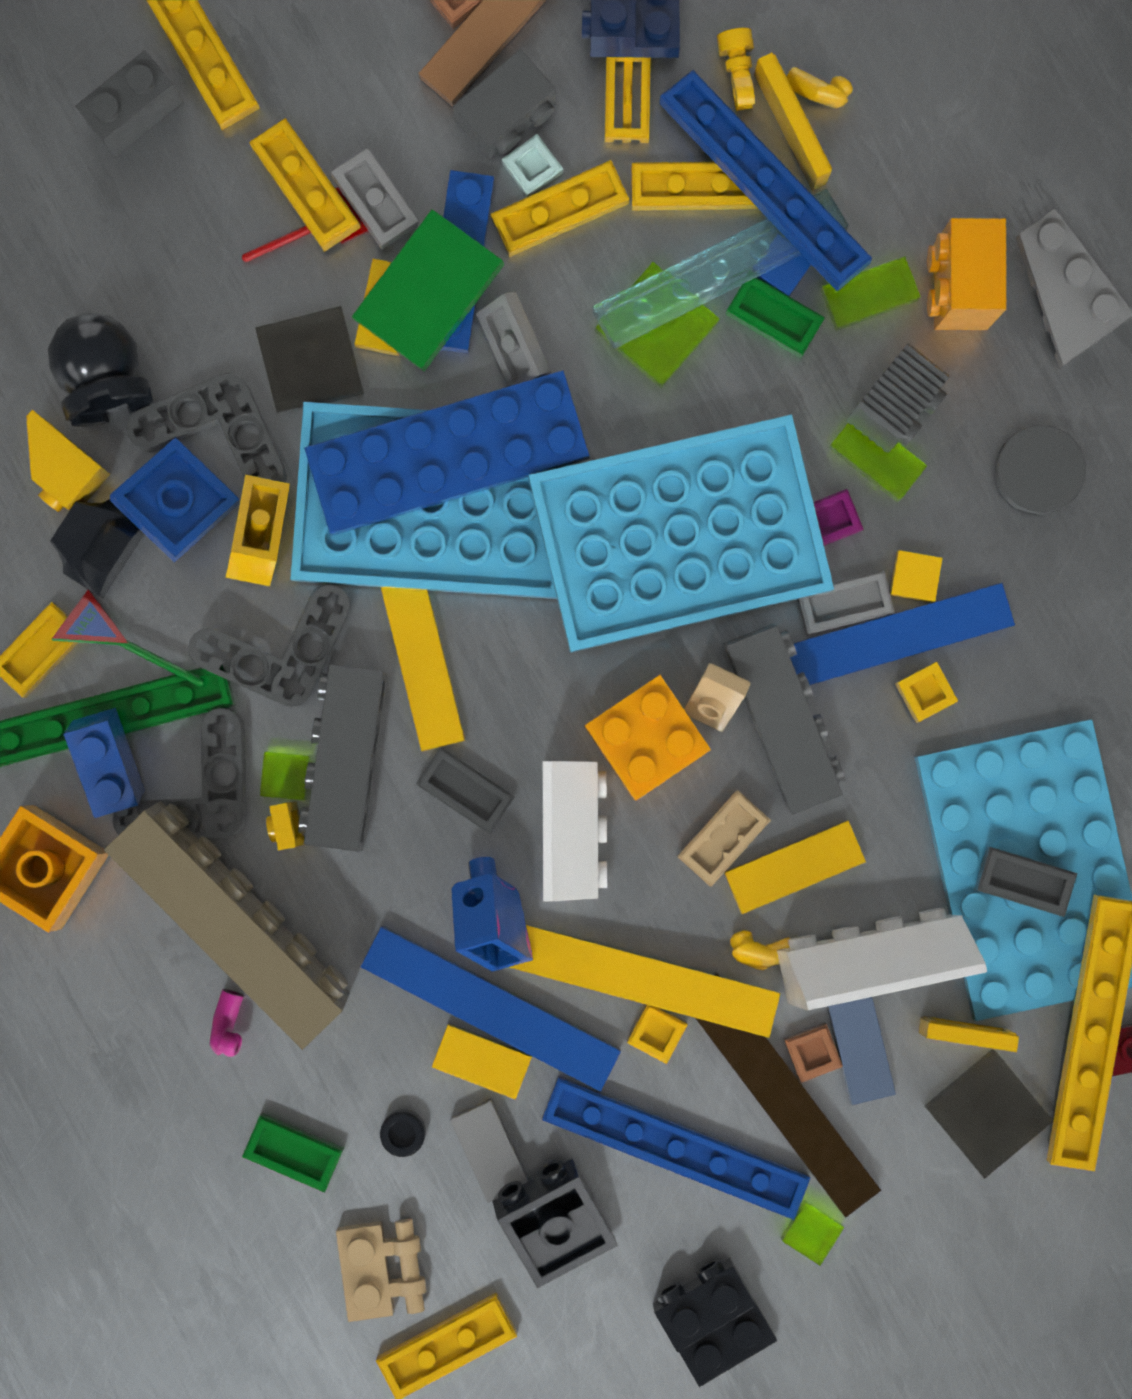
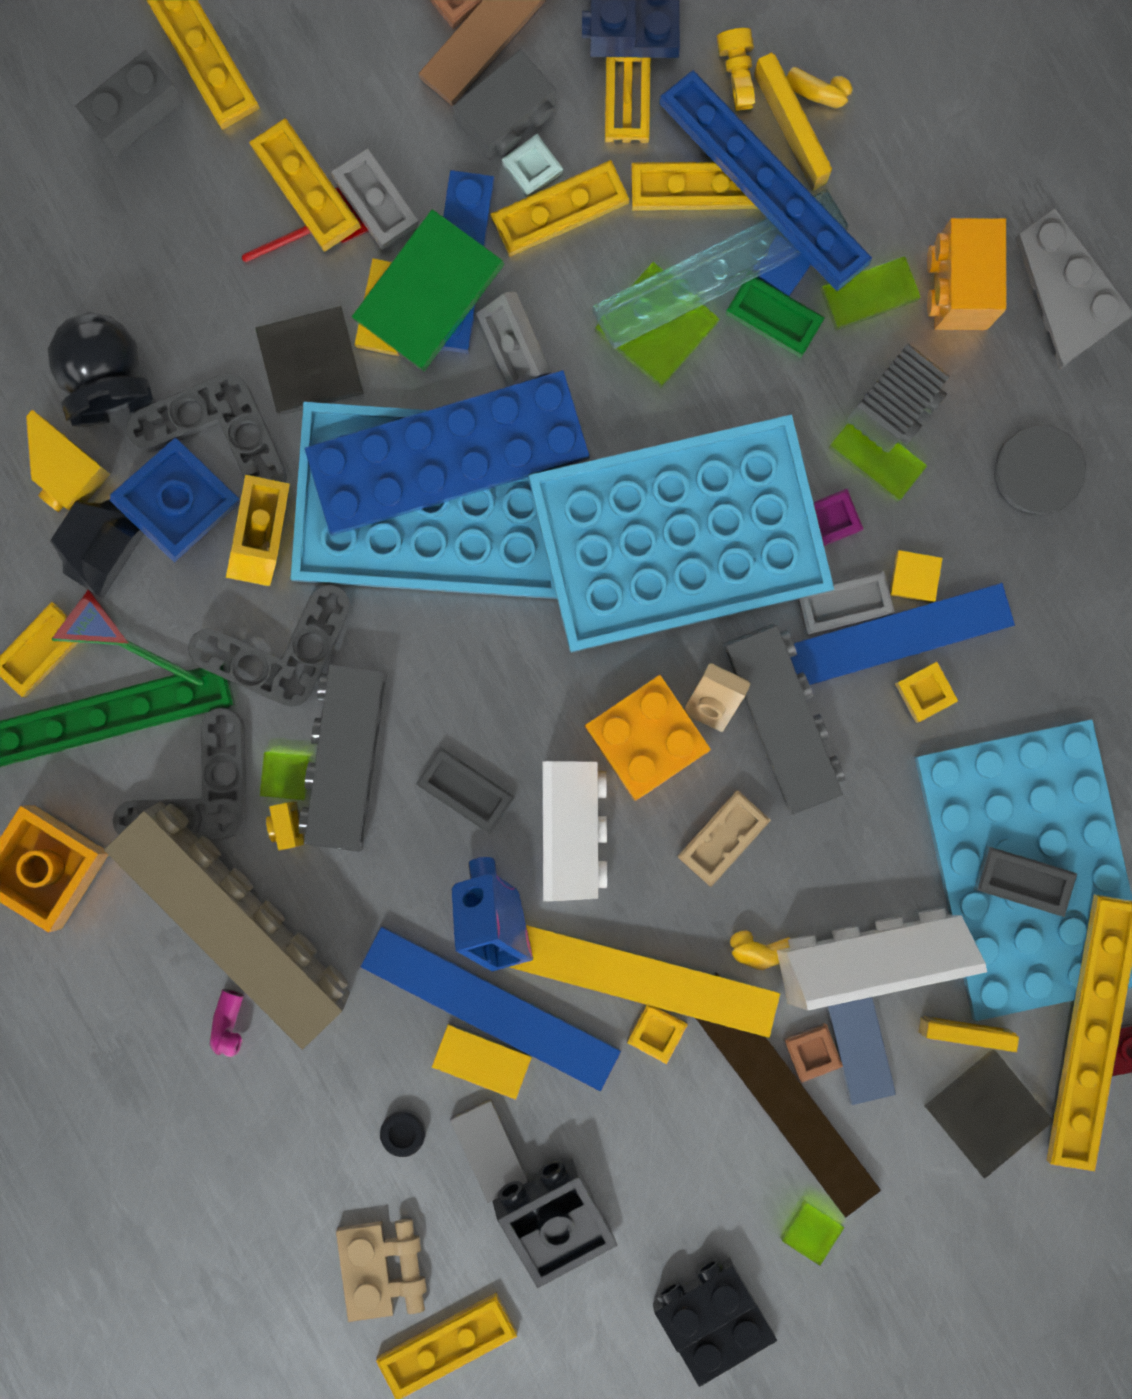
blue brick [64,708,145,818] -> none
green tile [242,1113,344,1193] -> none
yellow tile [381,587,466,752] -> none
blue tile [542,1076,811,1220] -> none
yellow tile [724,820,866,914] -> none

